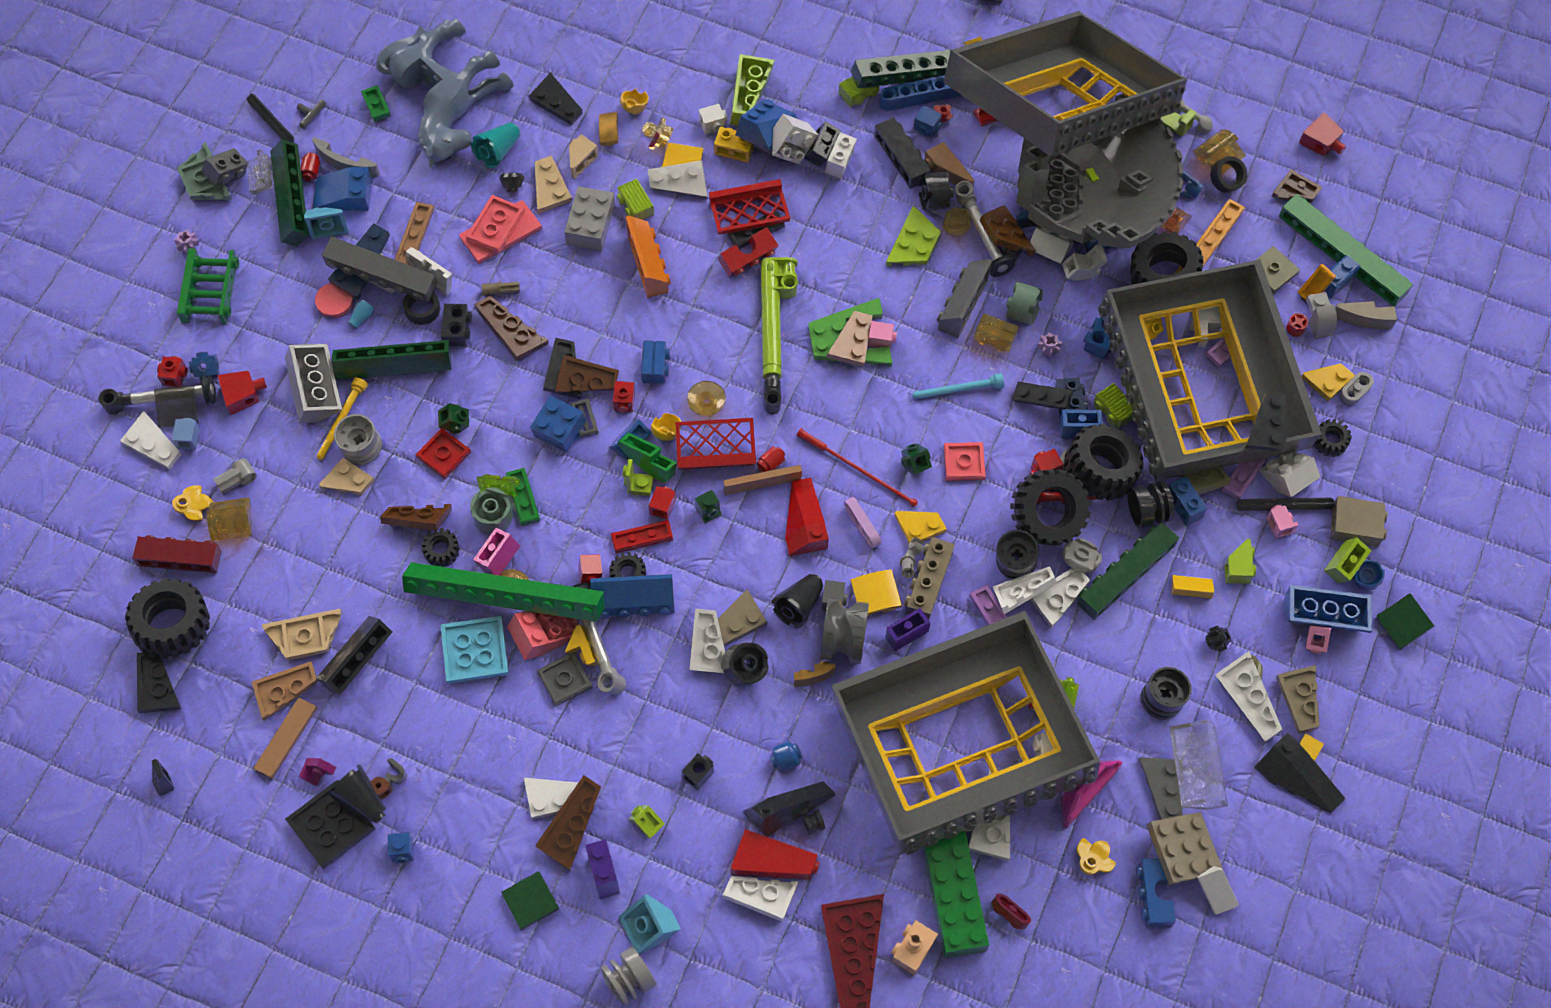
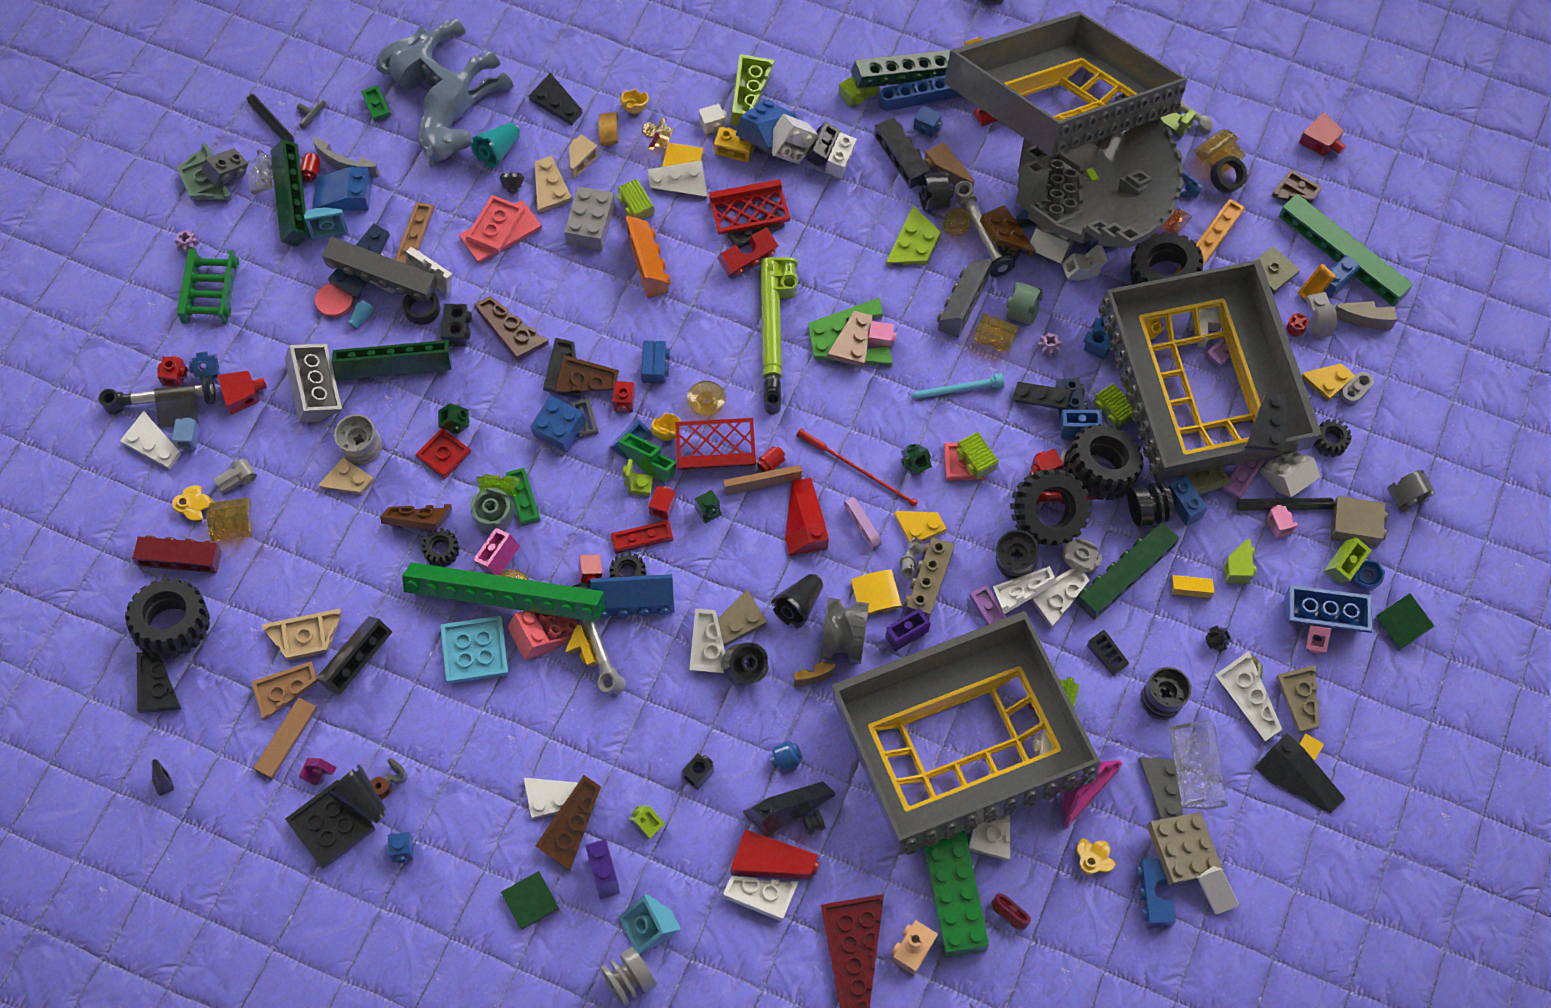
yellow piece [317,377,368,460] -> none
dark tan axle [482,281,520,296] -> none
dark grey tile [537,652,592,706] -> none
dark grey brick [821,580,848,611] -> none
red plate [934,104,953,122] -> none
none -> lime brick [956,432,999,479]
none -> black slope [1087,629,1129,676]
none -> dark grey brick [1387,470,1436,512]

